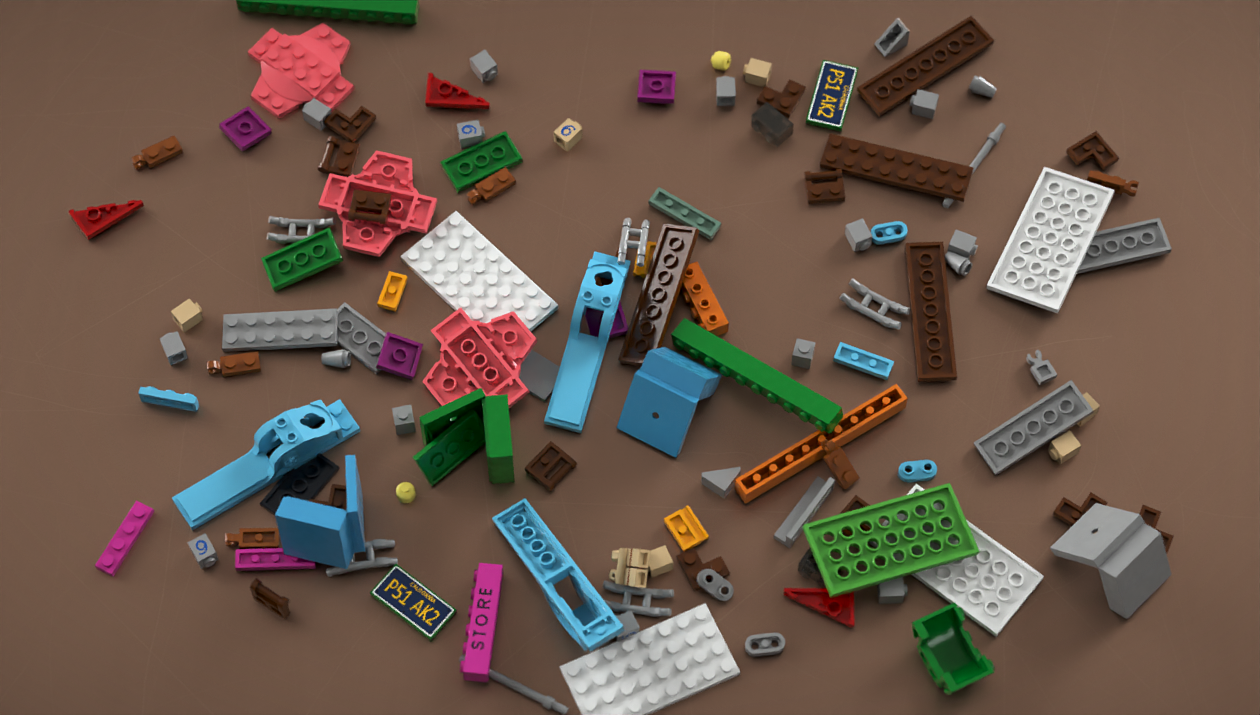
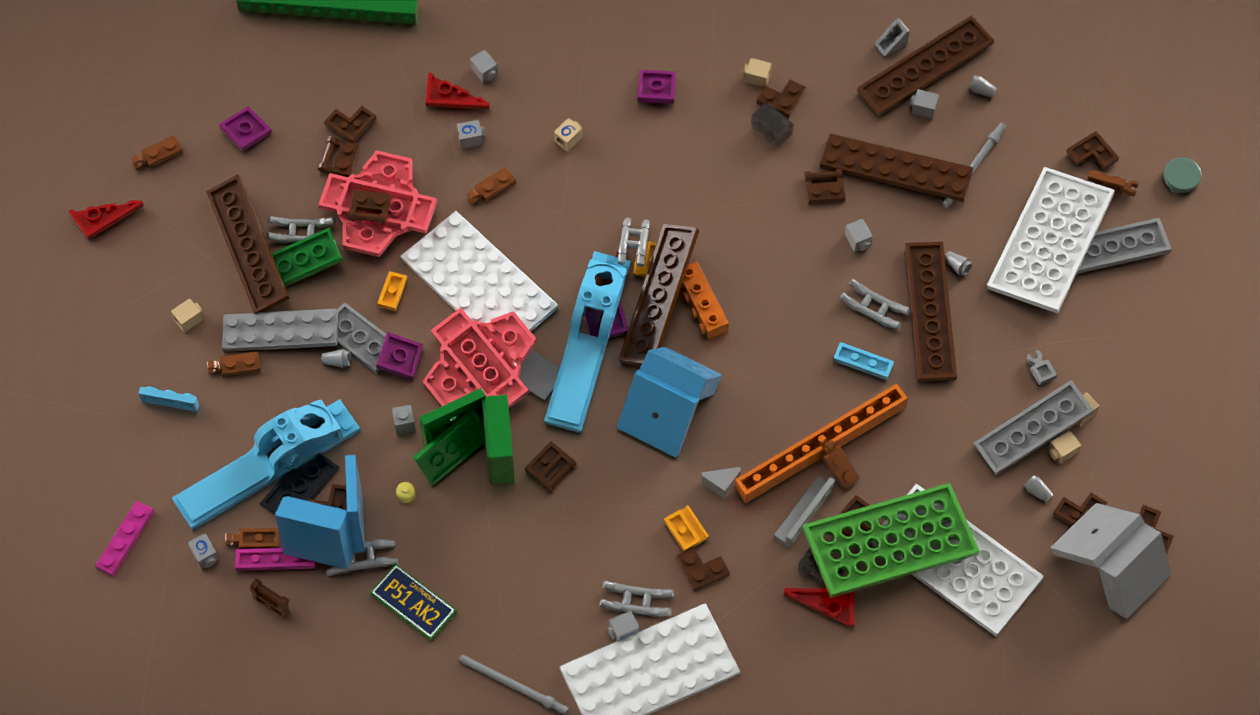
light grey brick [159,331,188,365] -> none
coral plate [248,23,354,119] -> none
light grey brick [302,98,332,131] -> none
green tile [440,131,523,193] -> none
dark pink brick [460,563,503,683] -> none
medium azure piece [492,498,625,652] -> none
tan hips [609,548,650,588] -> none
tan brick [643,545,673,578] -> none
sand green plate [648,187,721,240] -> none
green brick [671,318,843,434] -> none
light grey plate [697,569,734,601] -> none
light yellow piece [711,51,731,71] -> none
light grey brick [716,76,736,106] -> none
light grey plate [745,632,785,657] -> none
light grey brick [791,338,815,369] -> none
tile [806,60,858,132] -> none
medium azure plate [871,221,908,245] -> none
light grey brick [877,577,907,604] -> none
medium azure plate [898,460,937,483] -> none
green cylinder [912,602,995,694] -> none
light grey brick [947,229,978,259] -> none
none -> reddish brown plate [206,174,290,314]
none -> light grey cone [1024,475,1053,503]
none -> sand green tile [1163,157,1202,194]

